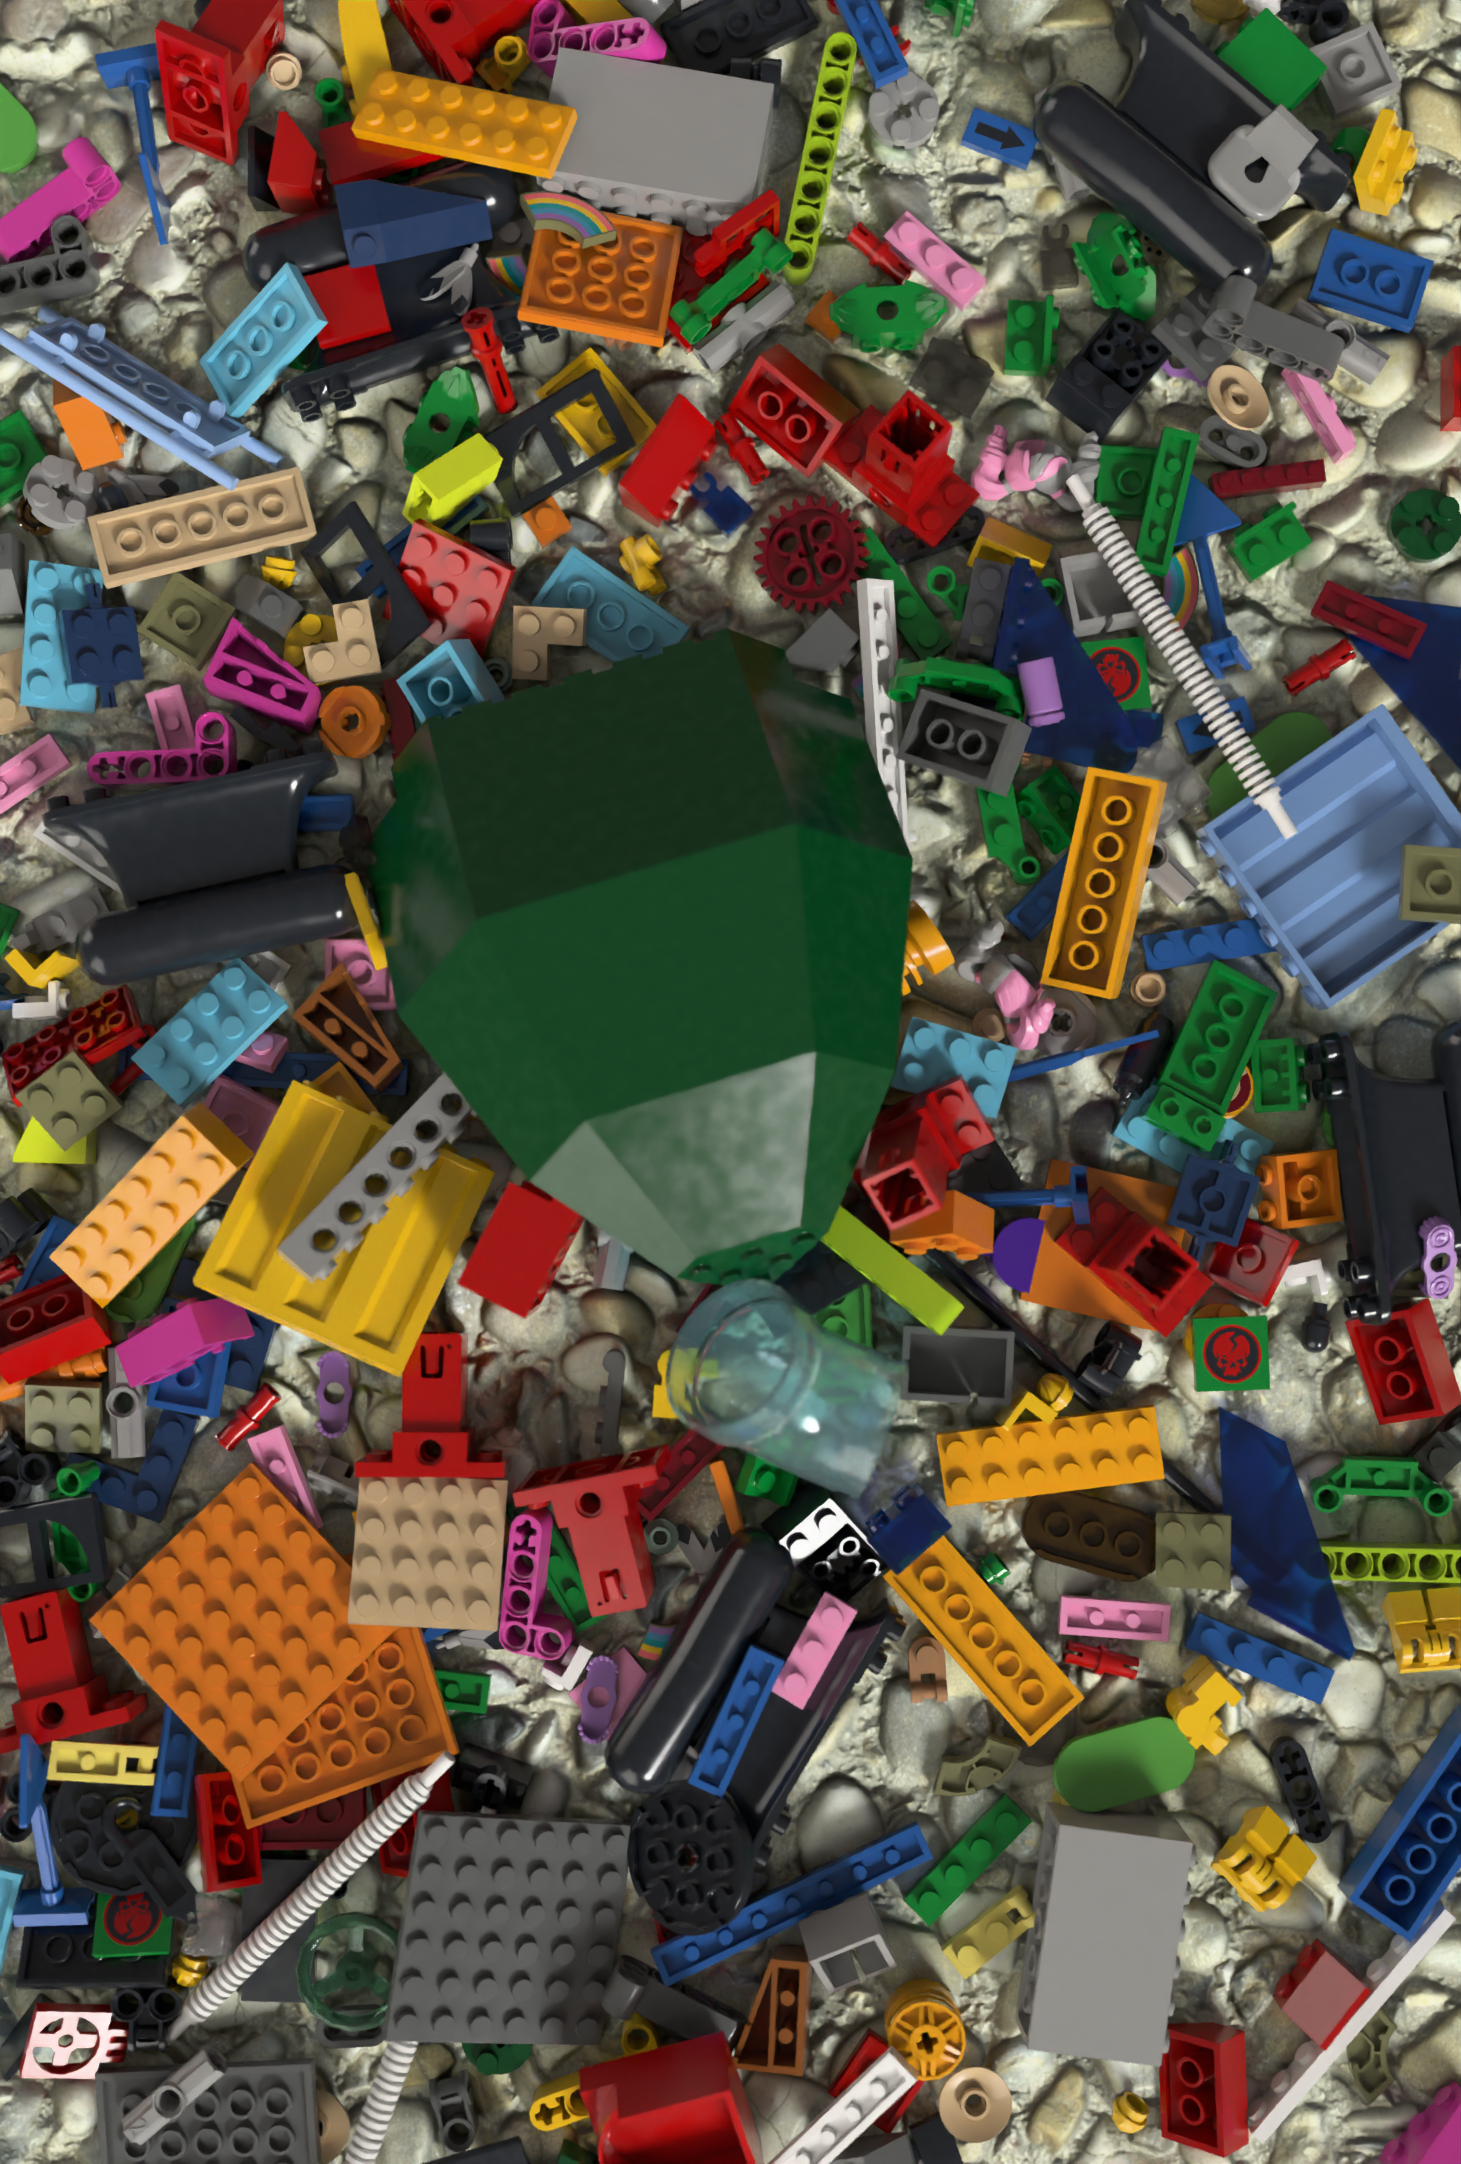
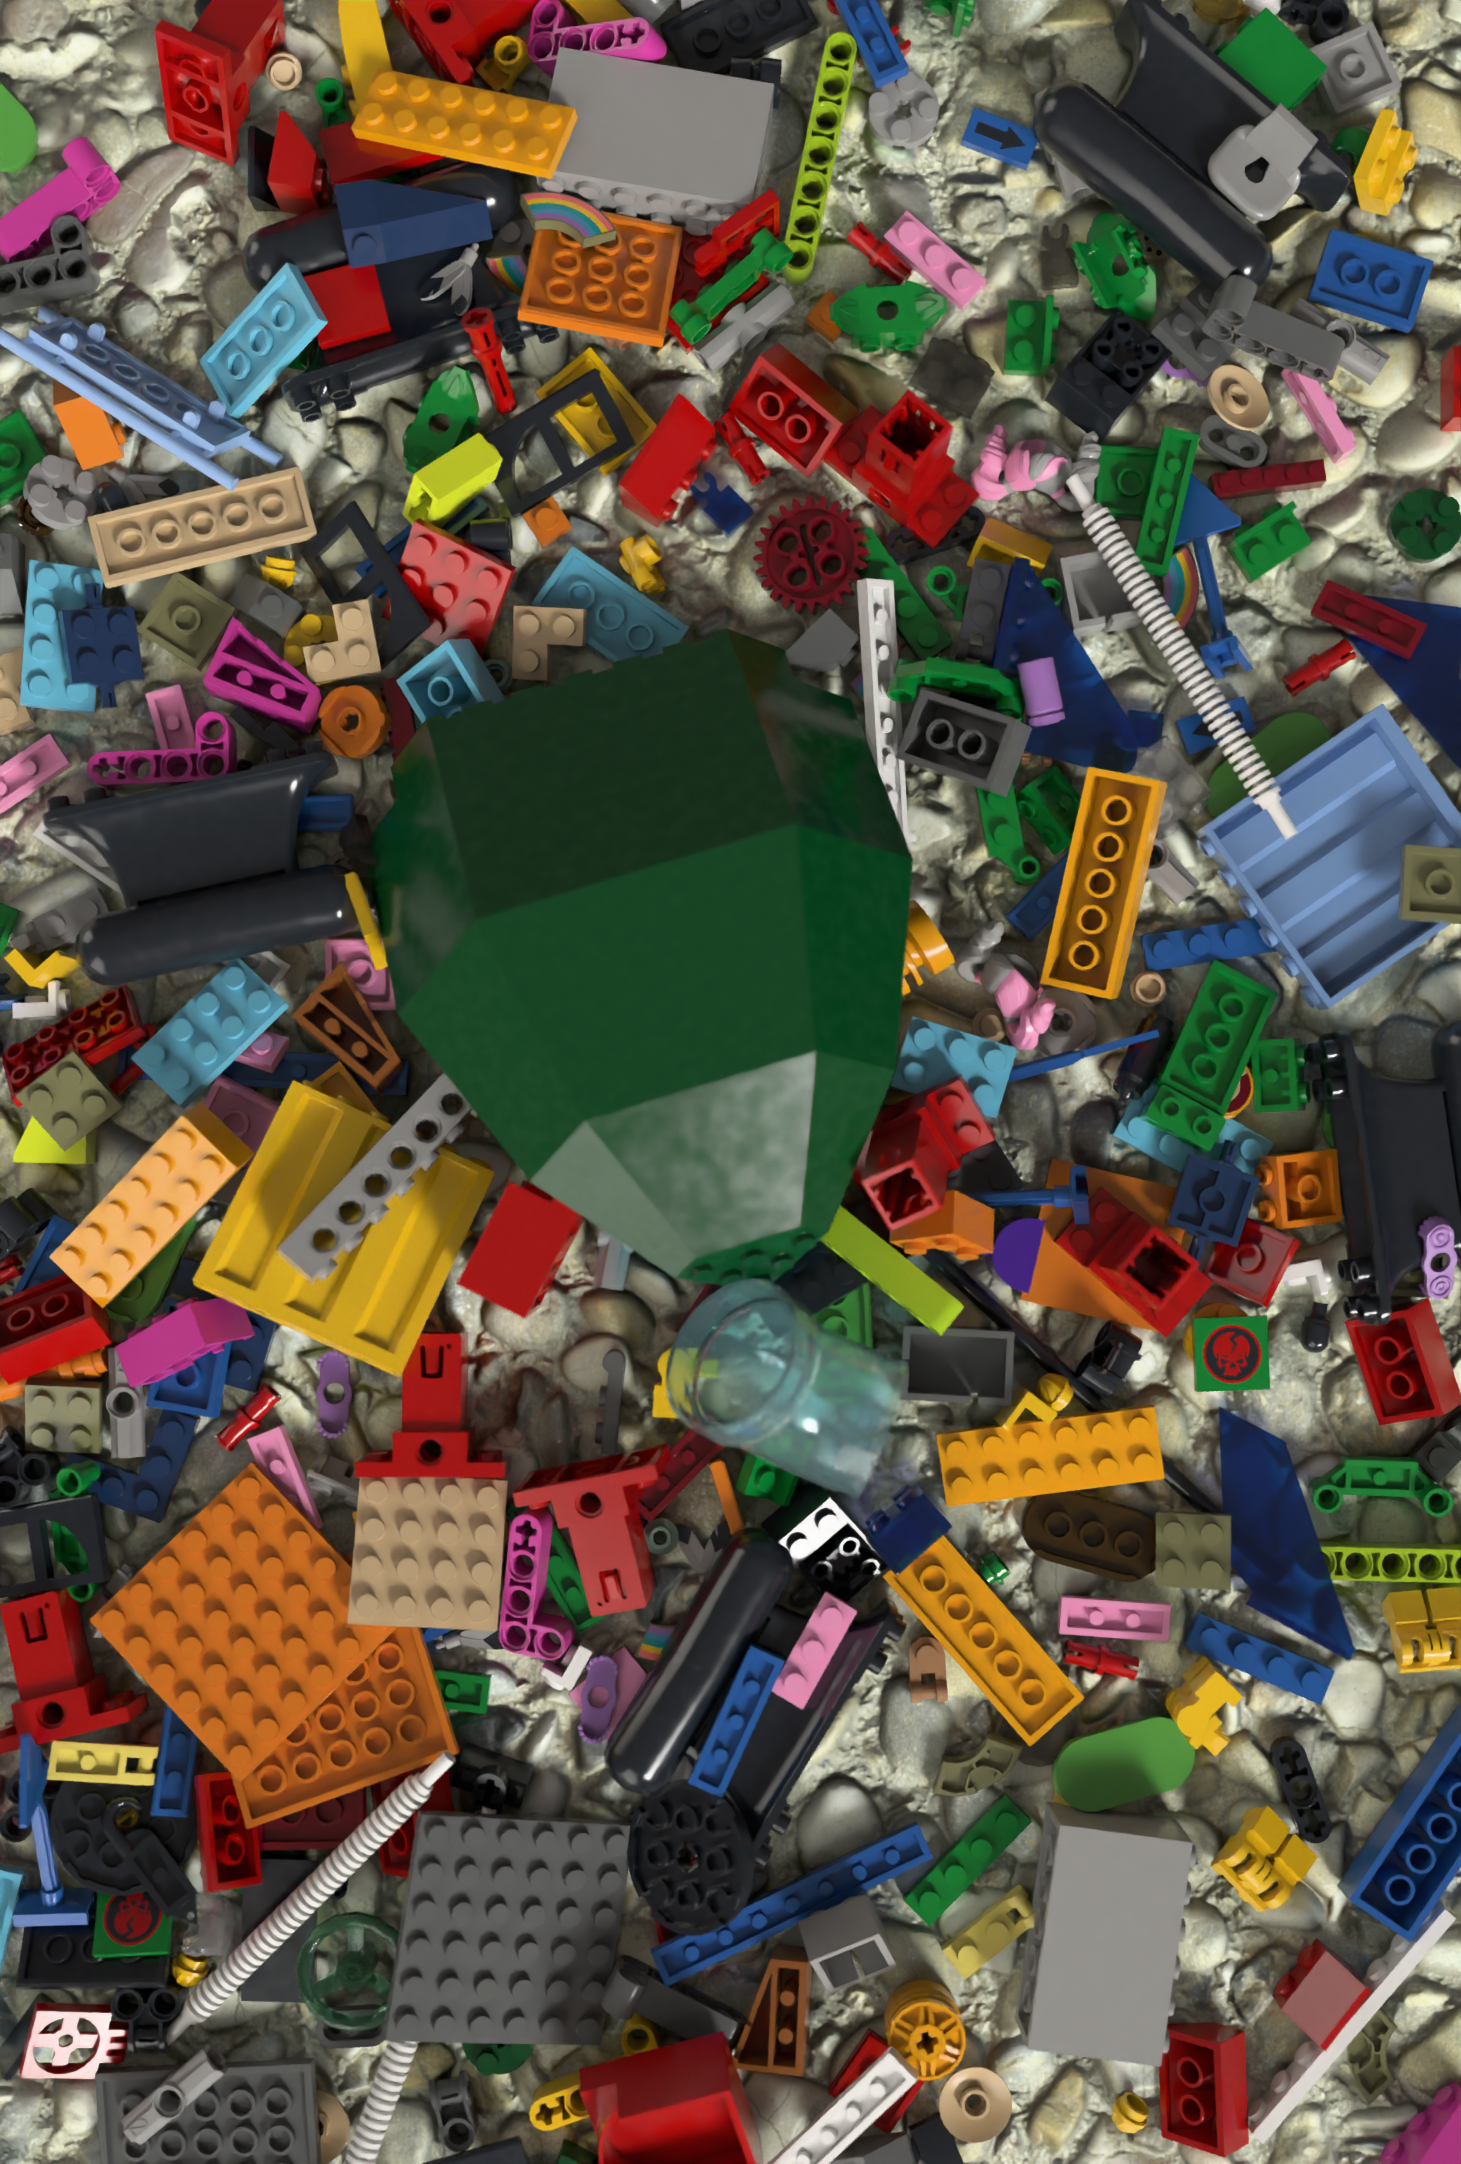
blue piece [95,43,170,245] -> none
tile [1071,636,1152,717] -> none

